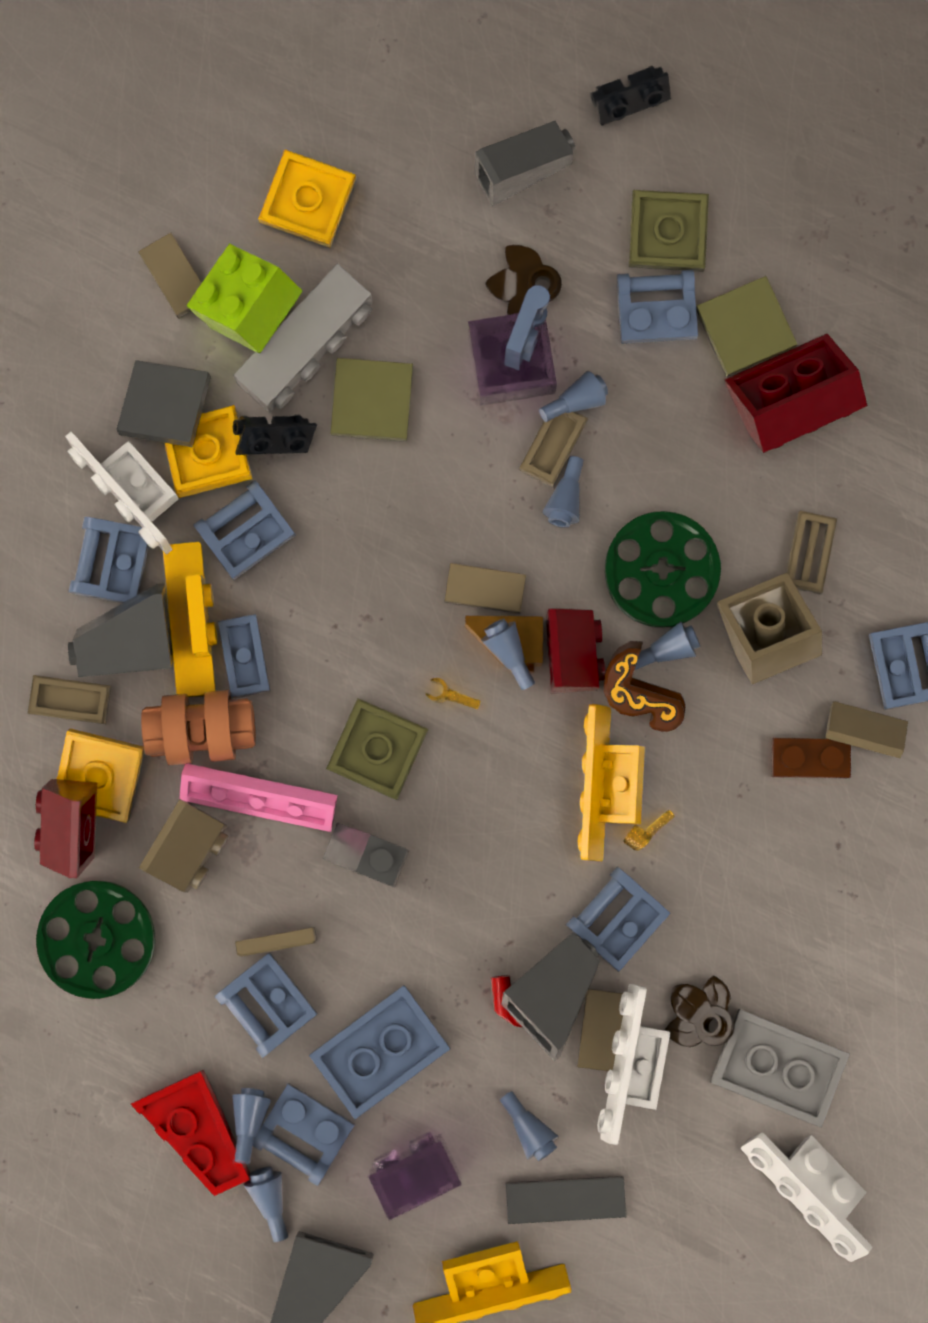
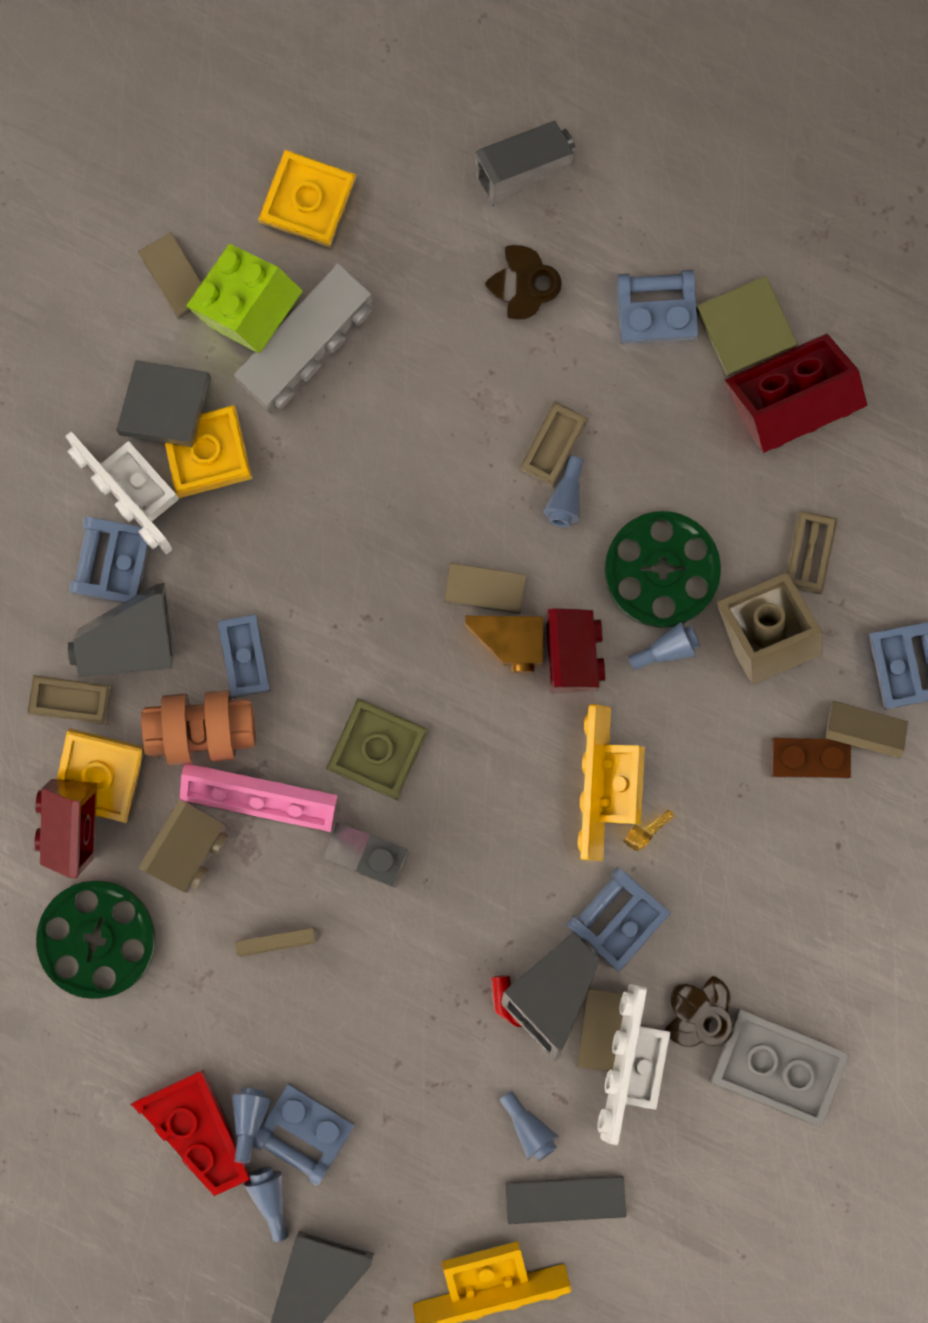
yellow bracket [163,542,217,697] -> none
sand blue plate [193,480,296,580] -> none
sand blue plate [214,952,318,1058] -> none
black hinge [233,414,317,455] -> none
sand blue plate [309,985,450,1119] -> none
olive tile [330,358,413,441] -> none
clear purple brick [368,1132,462,1221] -> none
clear yellow hand [426,678,481,710] -> none
clear purple brick [468,313,557,406] -> none
sand blue cone [481,619,535,690] -> none
sand blue plate [504,285,550,370] -> none
sand blue cone [539,371,608,422] -> none
black hinge [590,66,671,126] -> none
reddish brown animal [603,641,686,732] -> none
olive tile [628,190,709,272] -> none
white bracket [741,1133,873,1262] -> none

